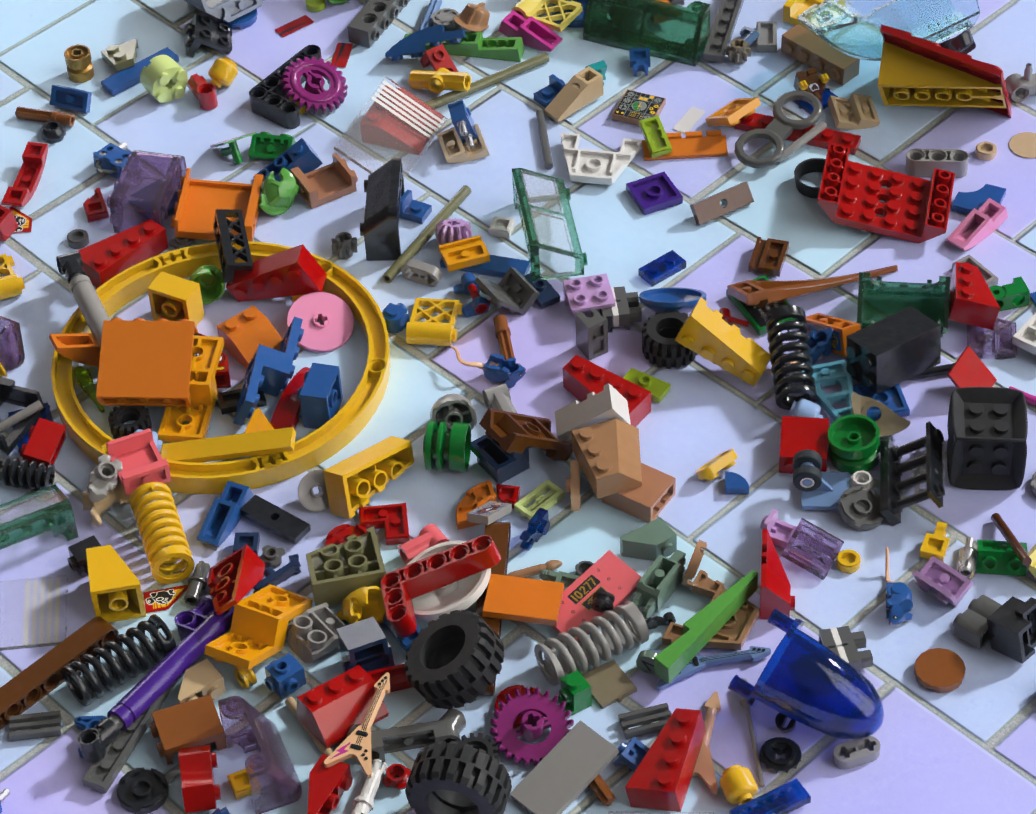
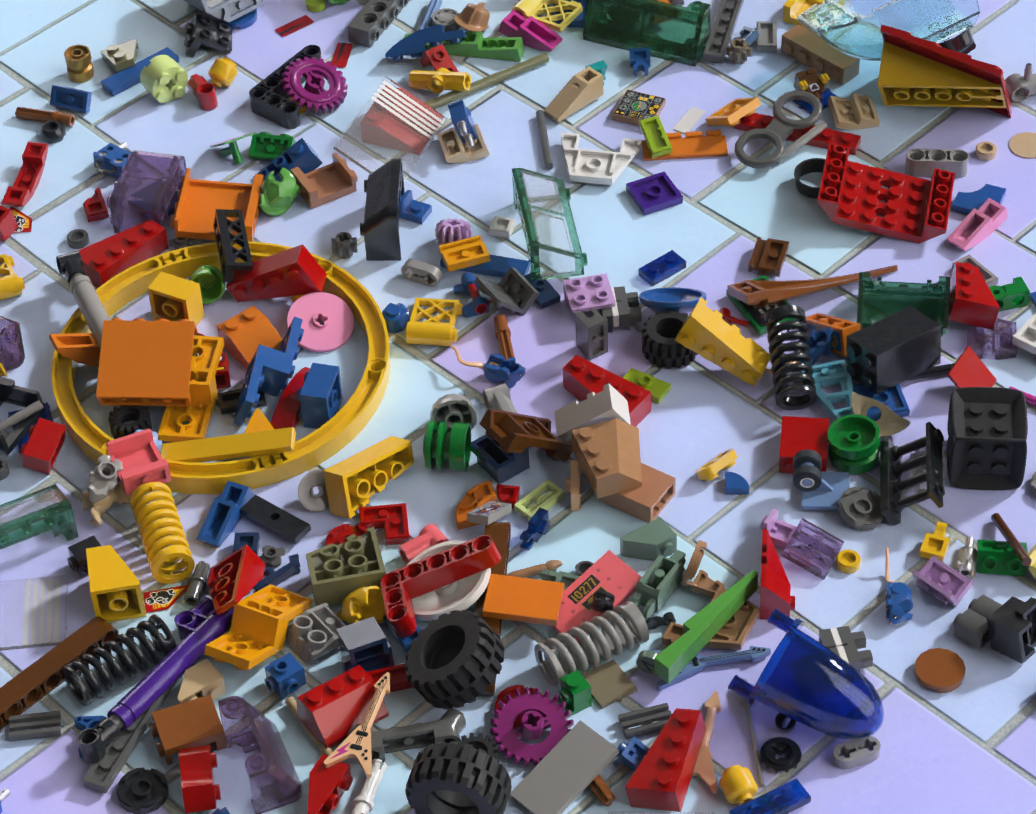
black piece [2,458,55,493] -> none
clear neon green piece [74,366,105,413] -> none
yellow tile [227,767,261,800] -> none
yellow bush [234,669,257,689] -> none
olive piece [382,185,472,283] -> none
red plate [382,764,411,790] -> none
blue bracket [533,74,565,108] -> none
tile [690,182,754,225] -> none
light blue head [788,398,823,418] -> none
white plate [850,471,874,491] -> none

